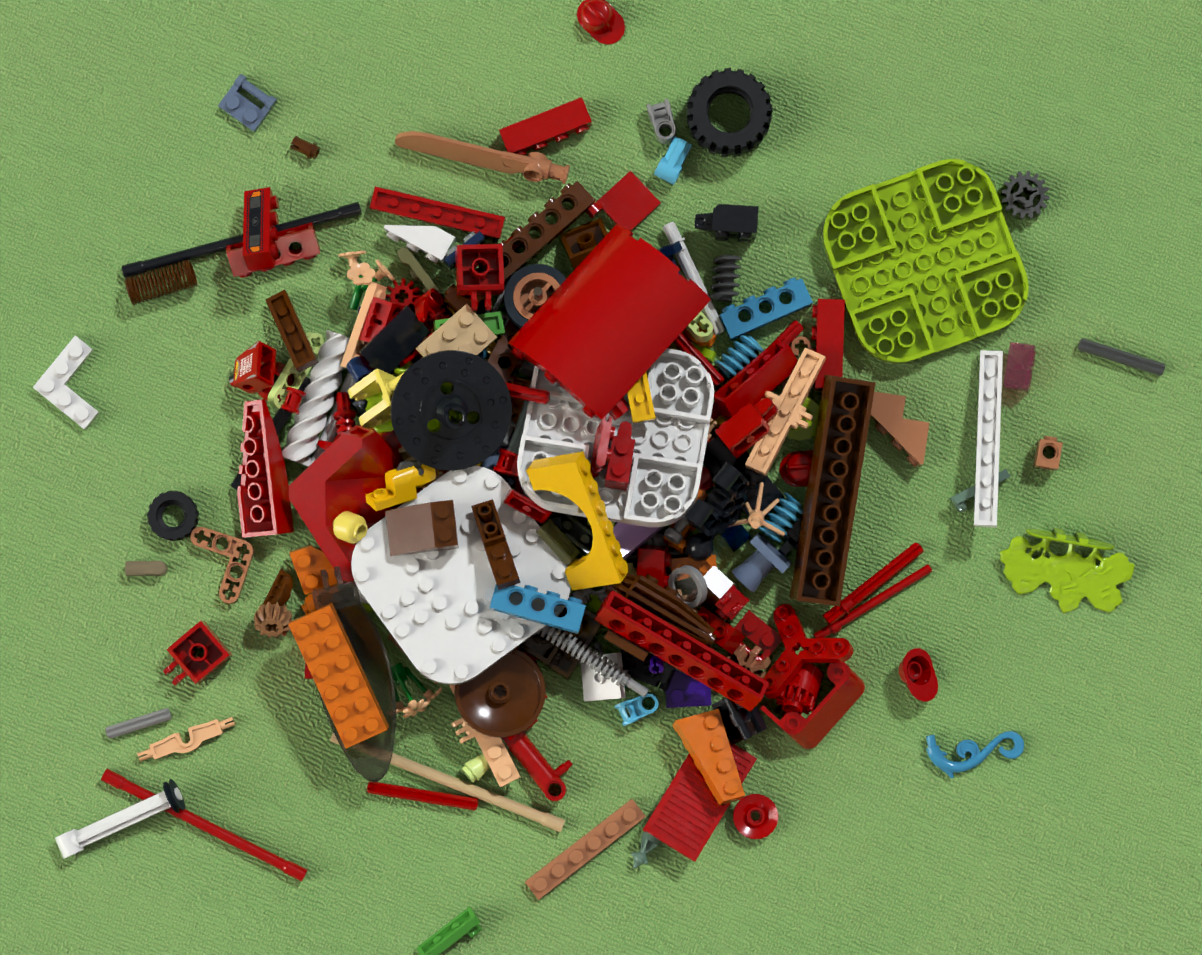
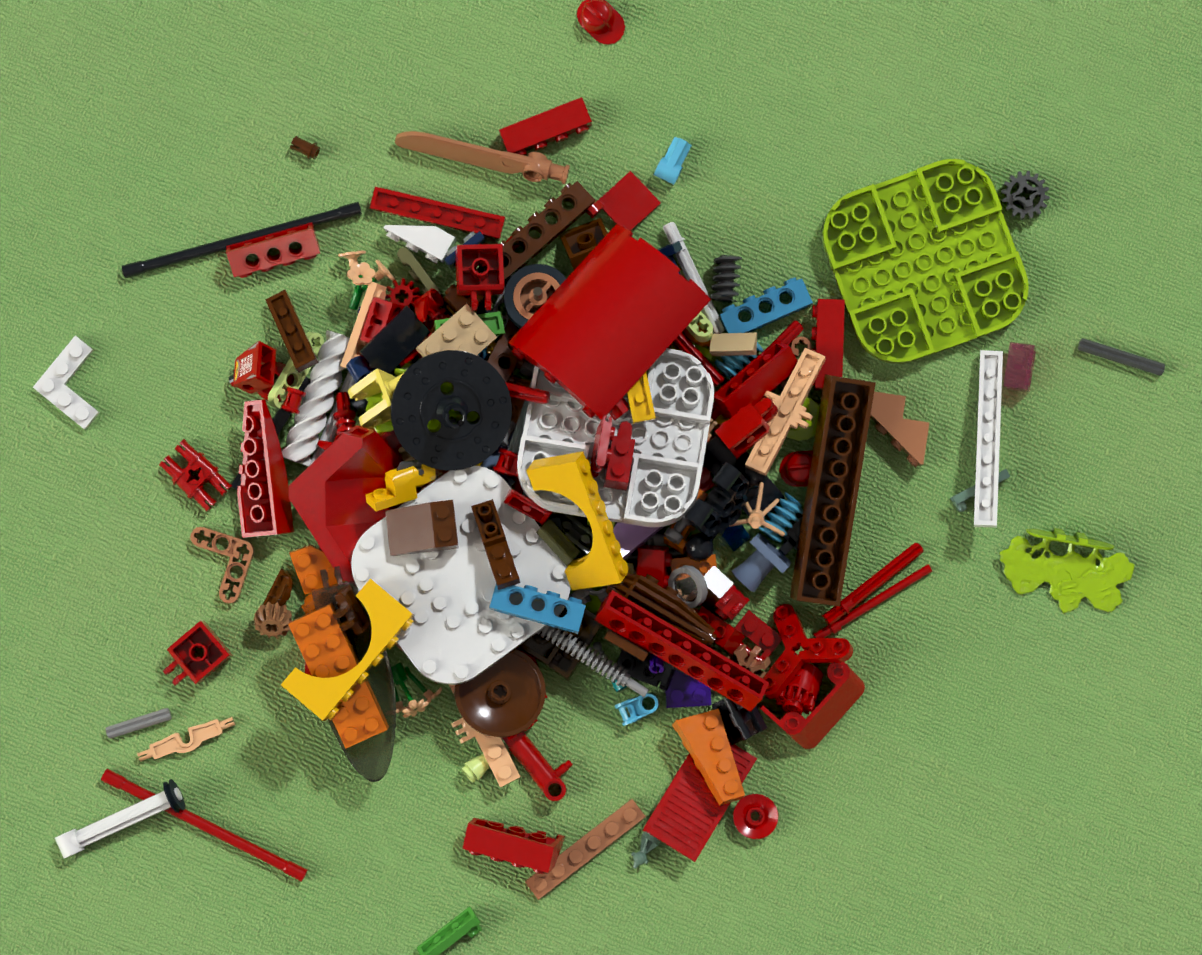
reddish brown piece [125,259,198,305] -> none
dark tan bar [125,561,168,576] -> none
black tyre [147,491,199,541] -> none
sand blue plate [218,74,278,133] -> none
red brick [243,187,279,271] -> none
tan piece [330,729,565,833] -> none
light yellow head [333,511,368,544] -> none
red axle [367,781,478,810] -> none
white plate [580,653,626,702] -> none
light grey piece [646,98,675,144] -> none
black tyre [687,68,772,157] -> none
black hinge [695,204,759,243] -> none
red piece [899,648,938,702] -> none
dark azure plant [926,731,1024,778] -> none
nougat brick [1033,436,1063,471] -> none
none -> red pin [159,439,232,512]
none -> yellow arch [281,578,414,721]
none -> reddish brown hinge [333,584,371,635]
none -> red wedge [463,818,565,874]
none -> tan slope [709,332,757,356]

